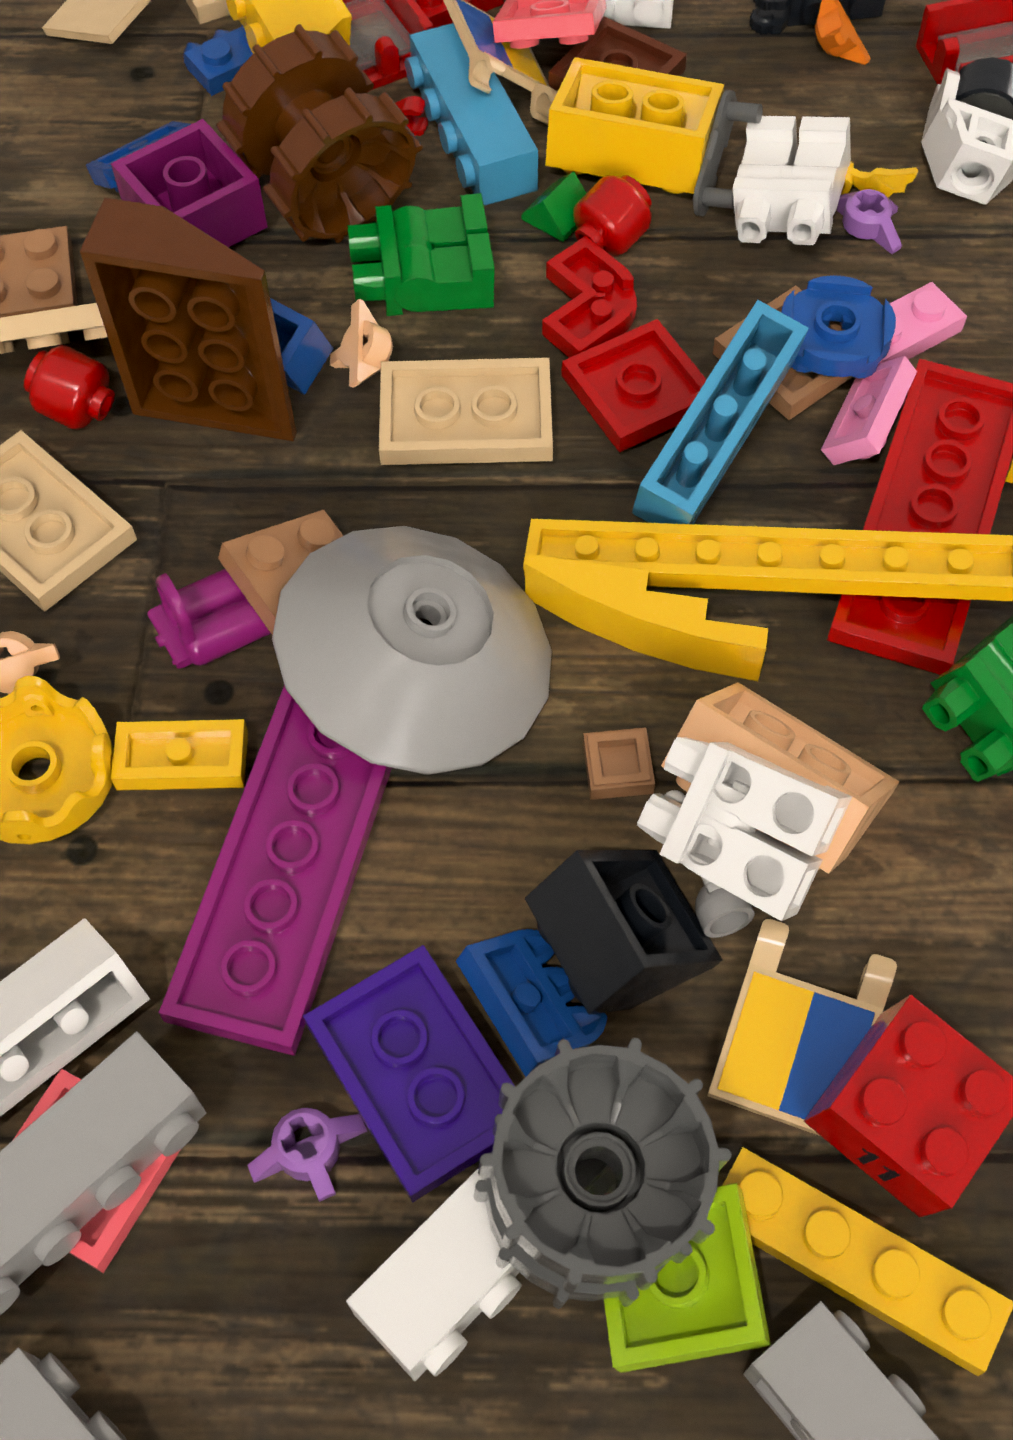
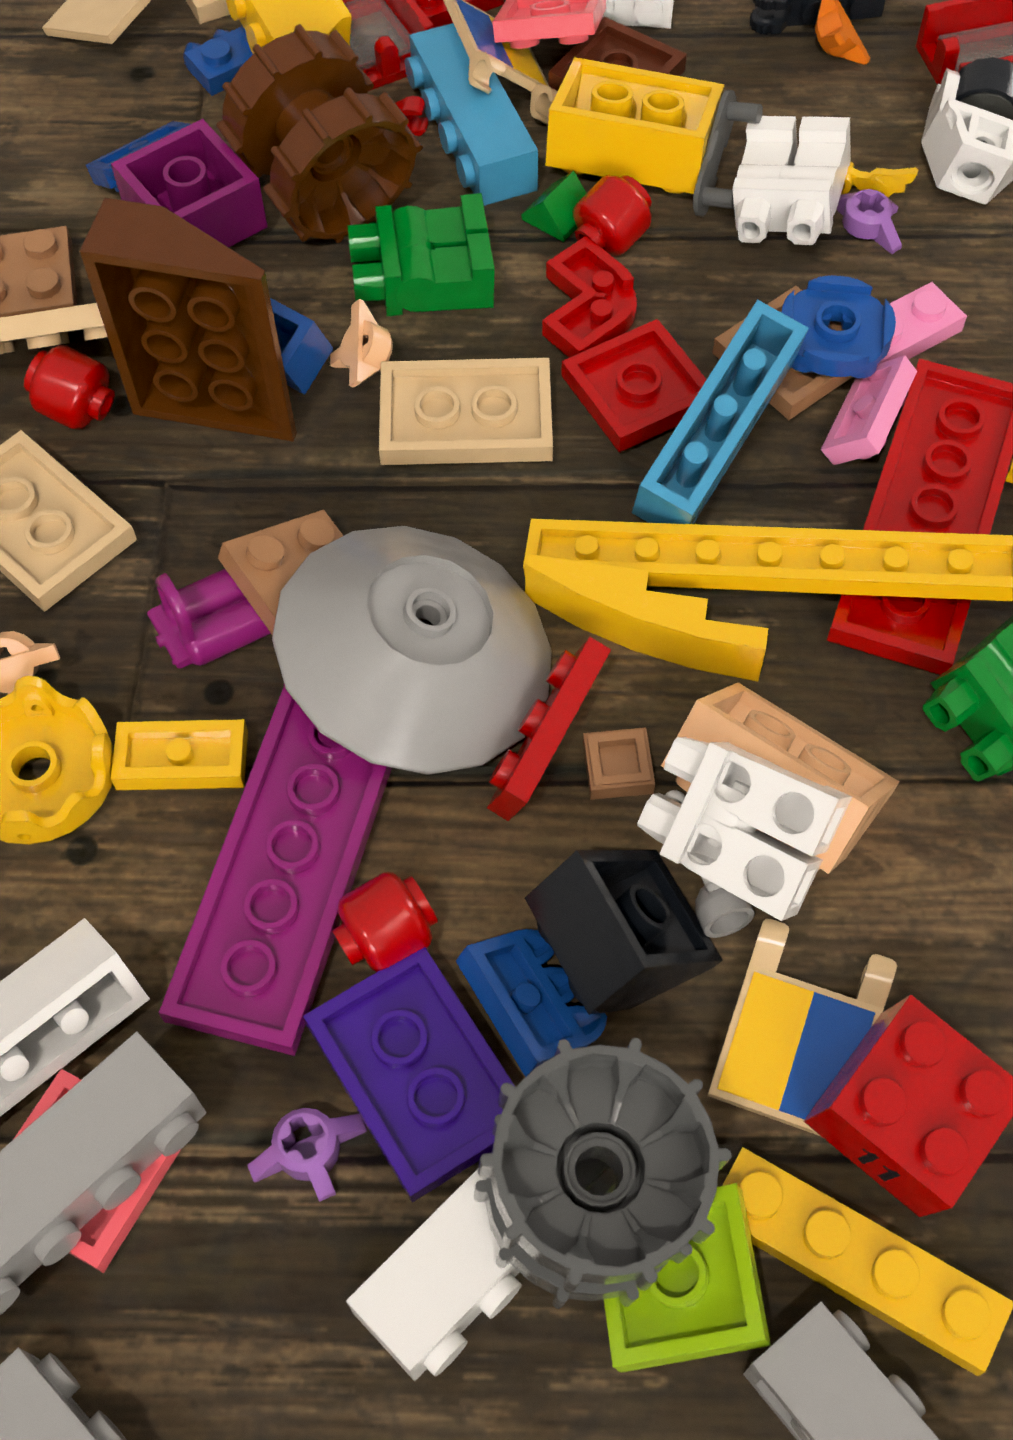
none -> red head [332,872,438,972]
none -> red plate [487,637,611,821]

